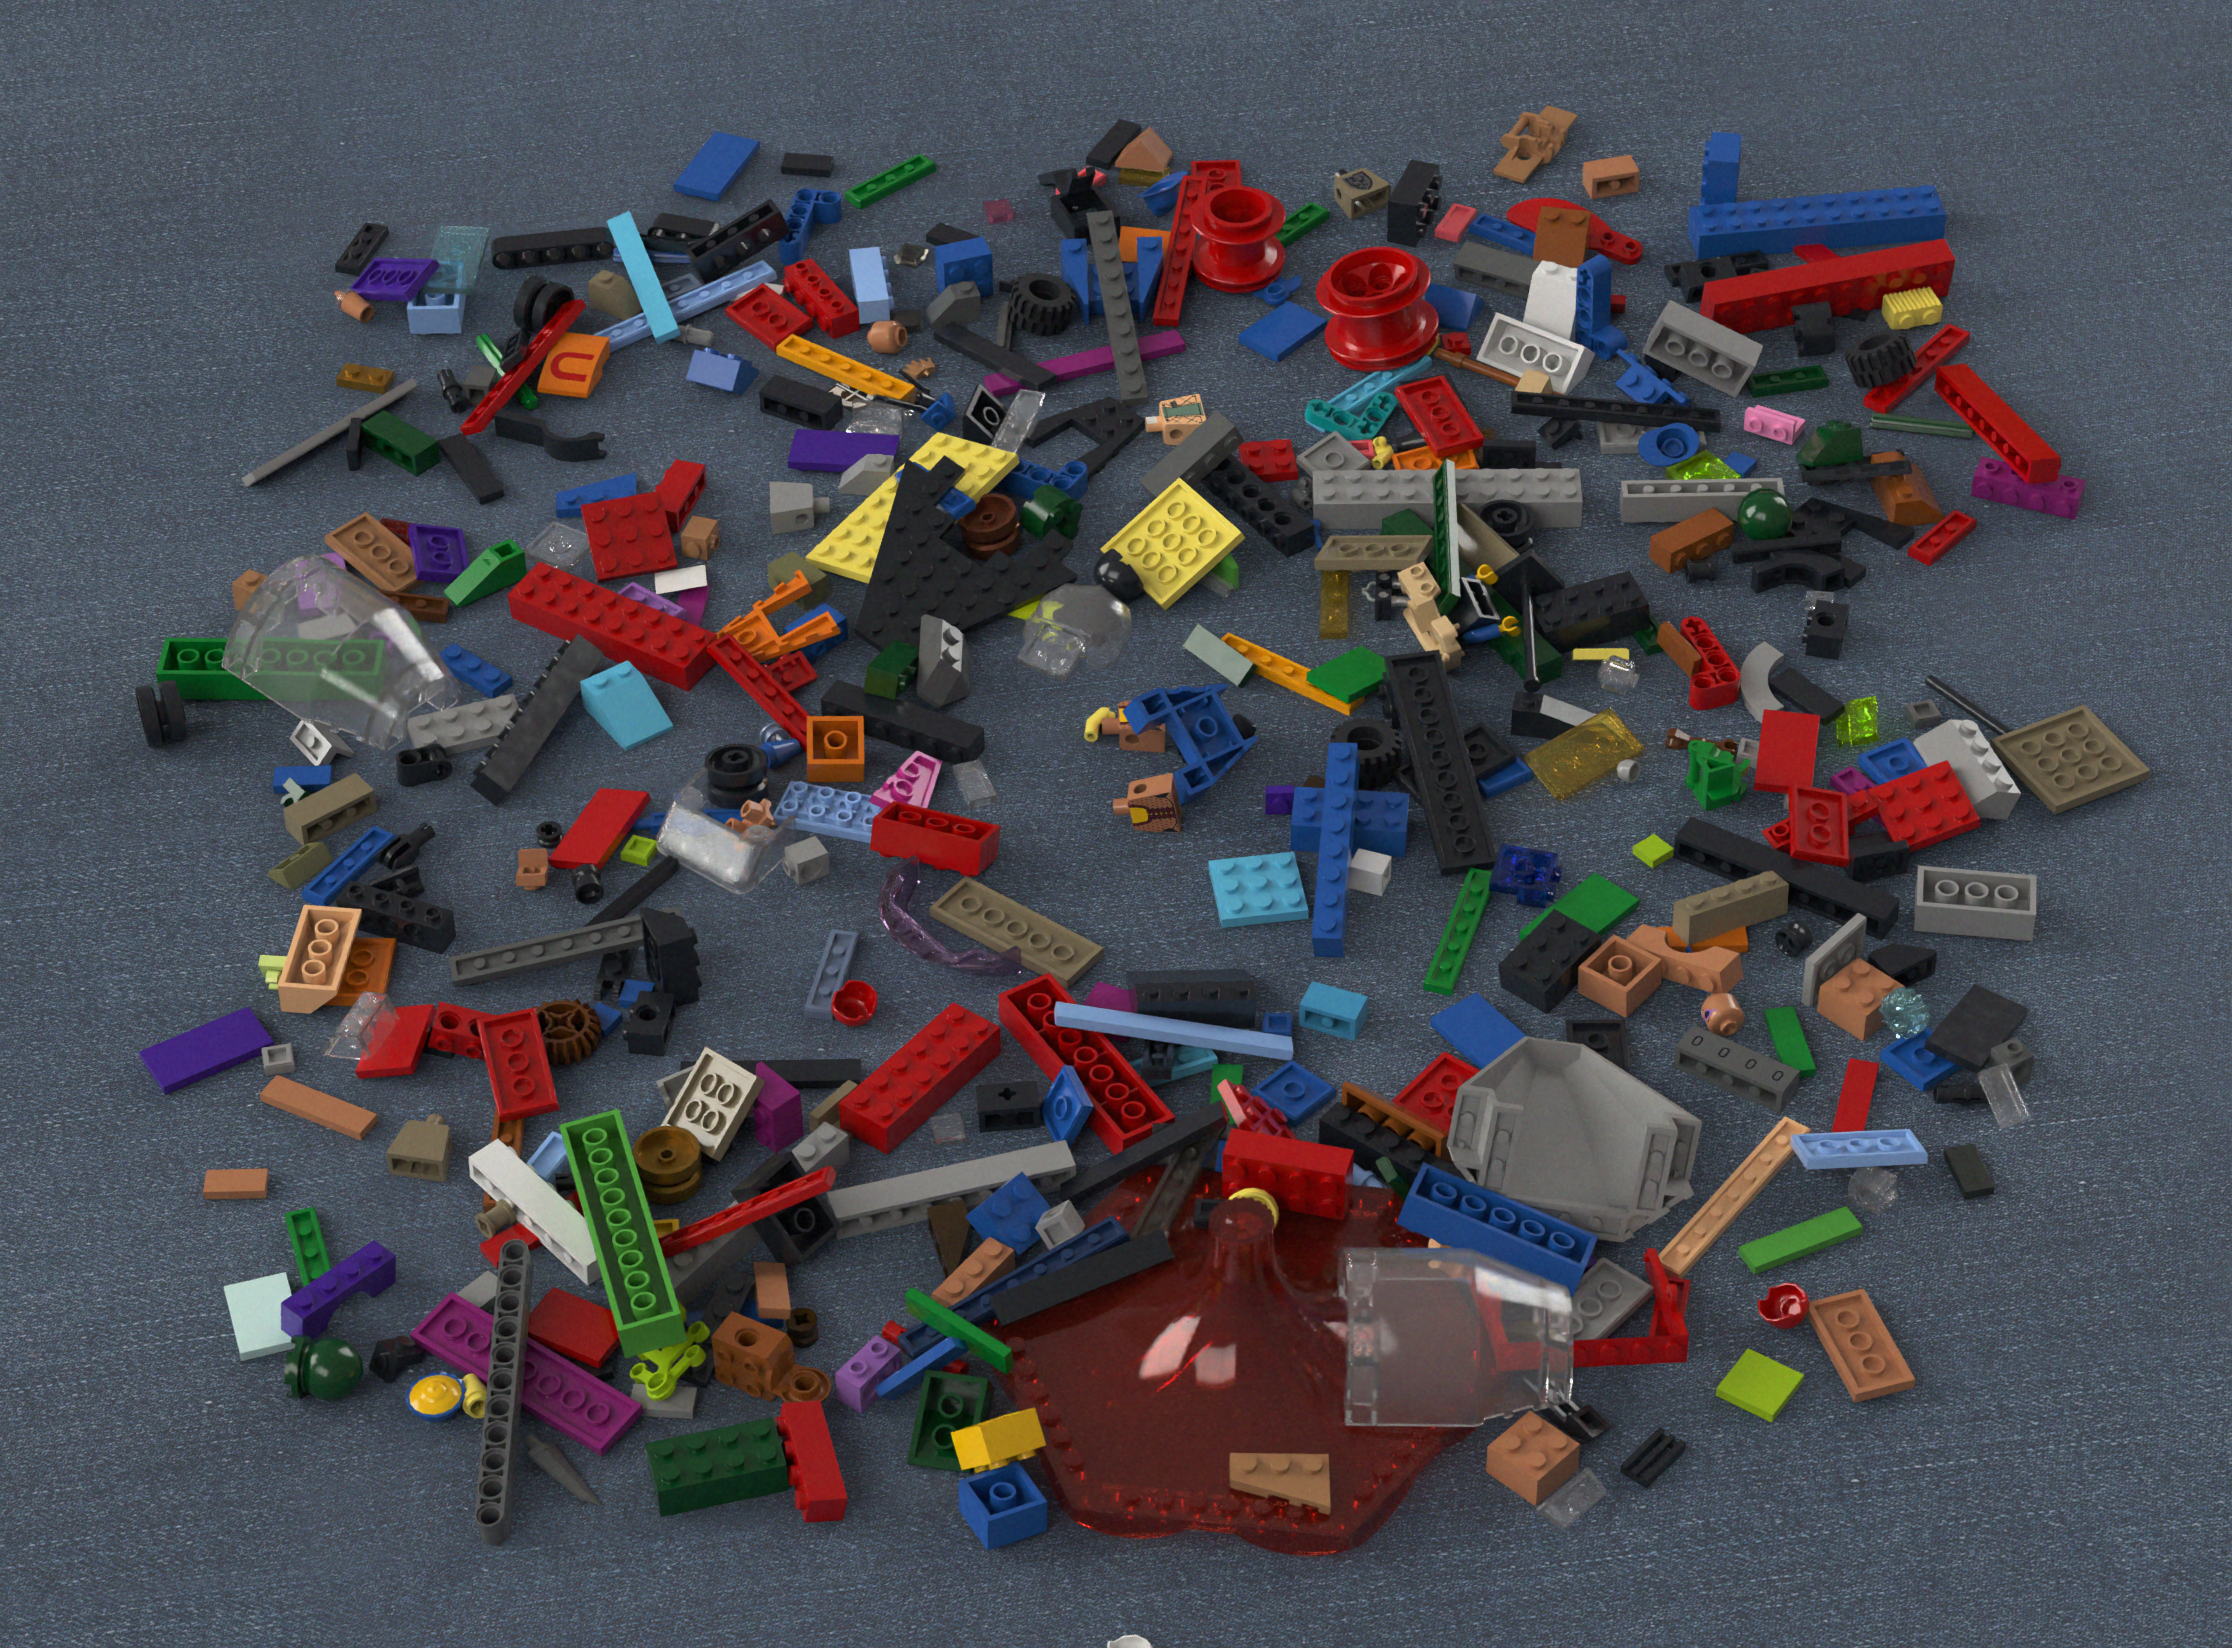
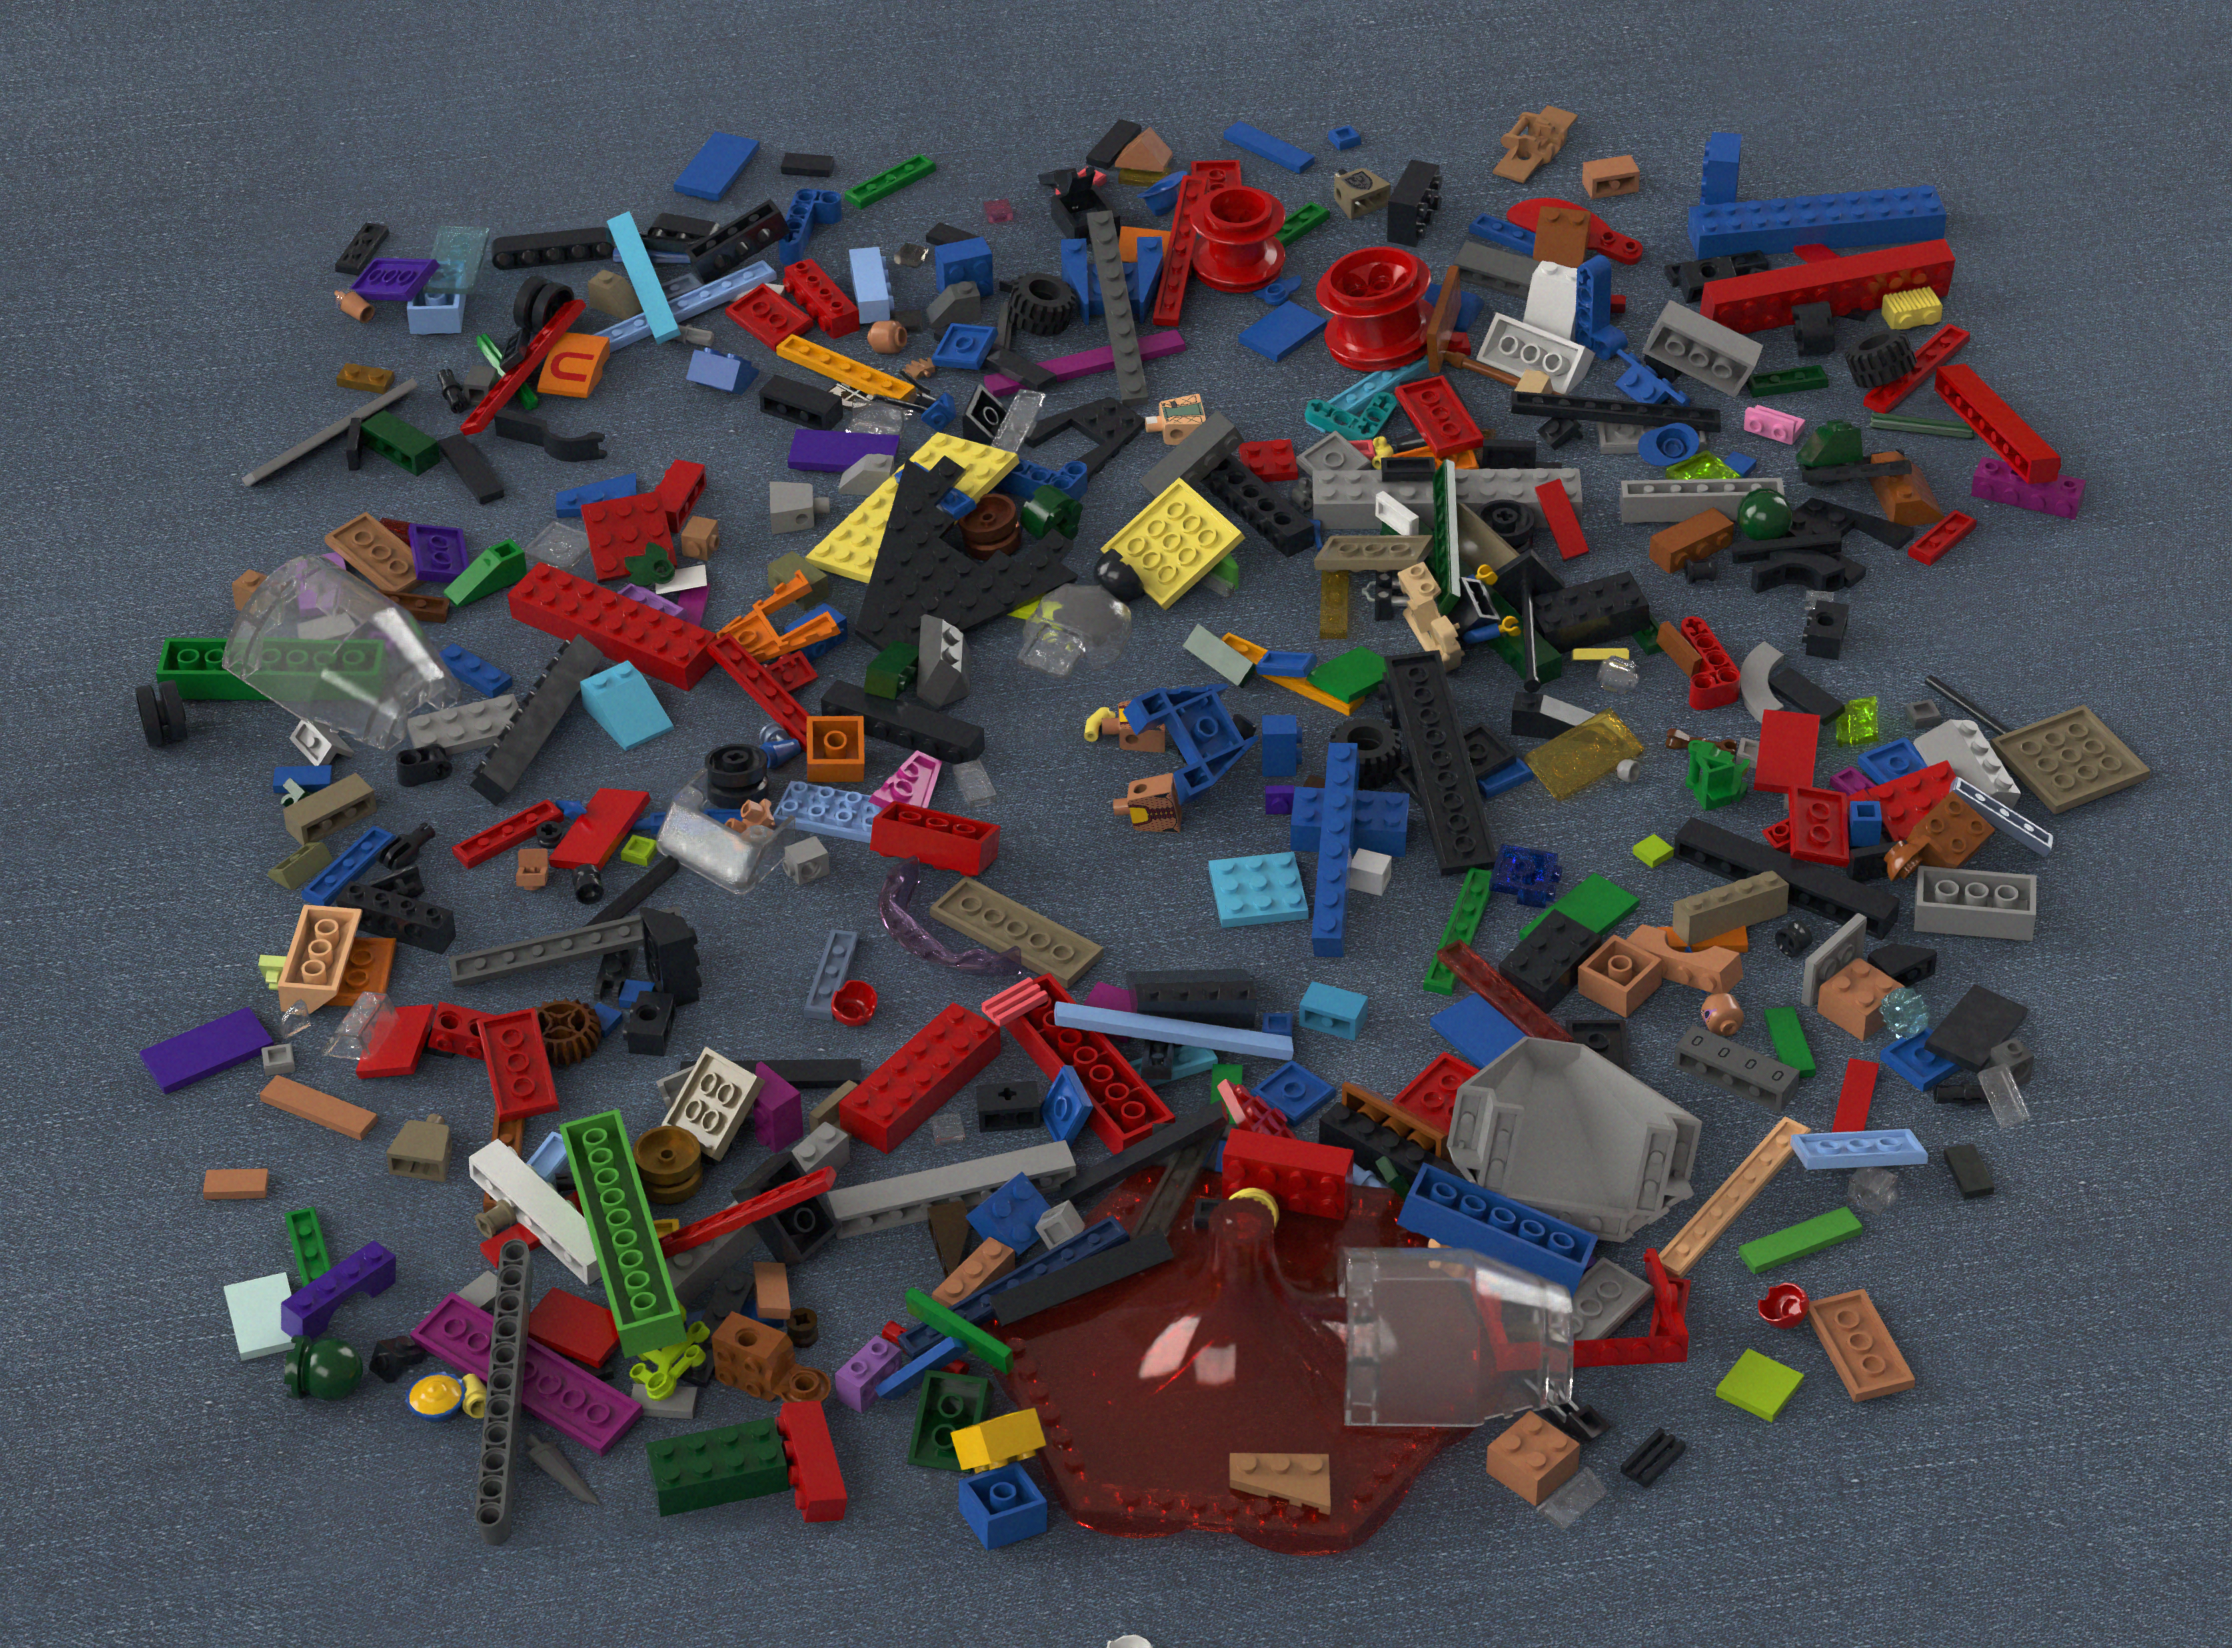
coral tile [1434,203,1477,243] -> none
none -> clear tile [279,999,310,1039]
none -> red tile [452,799,564,870]
none -> blue piece [555,800,588,820]
none -> dark green plate [624,542,675,587]
none -> blue tile [931,323,999,370]
none -> coral tile [982,977,1048,1027]
none -> blue tile [1224,121,1315,174]
none -> blue tile [1255,651,1318,678]
none -> blue brick [1262,715,1302,777]
none -> blue tile [1328,125,1361,151]
none -> white tile [1375,491,1419,535]
none -> black tile [1381,457,1436,482]
none -> dark orange tile [1426,265,1462,373]
none -> clear red tile [1437,939,1574,1043]
none -> red tile [1534,478,1589,562]
none -> blue brick [1848,801,1882,847]
none -> dark orange brick [1883,791,1996,882]
none -> sand blue tile [1949,776,2054,858]

